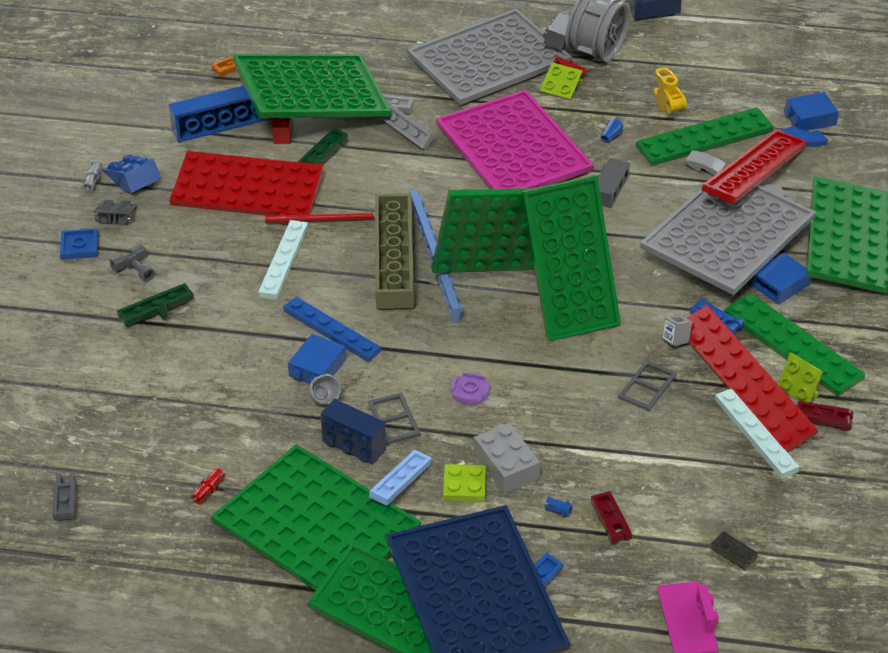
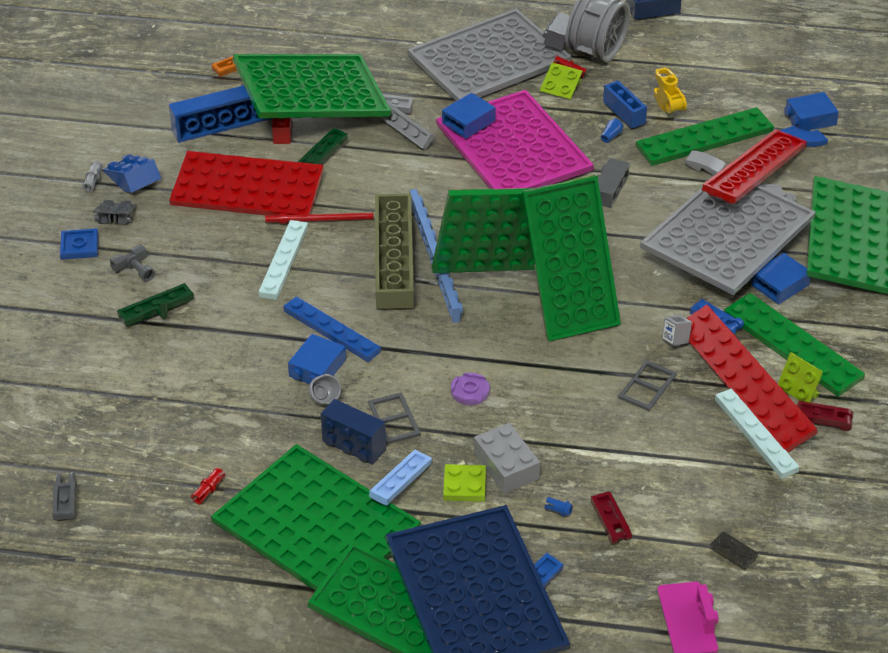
none -> blue brick [442,92,496,139]
none -> blue brick [603,80,647,129]

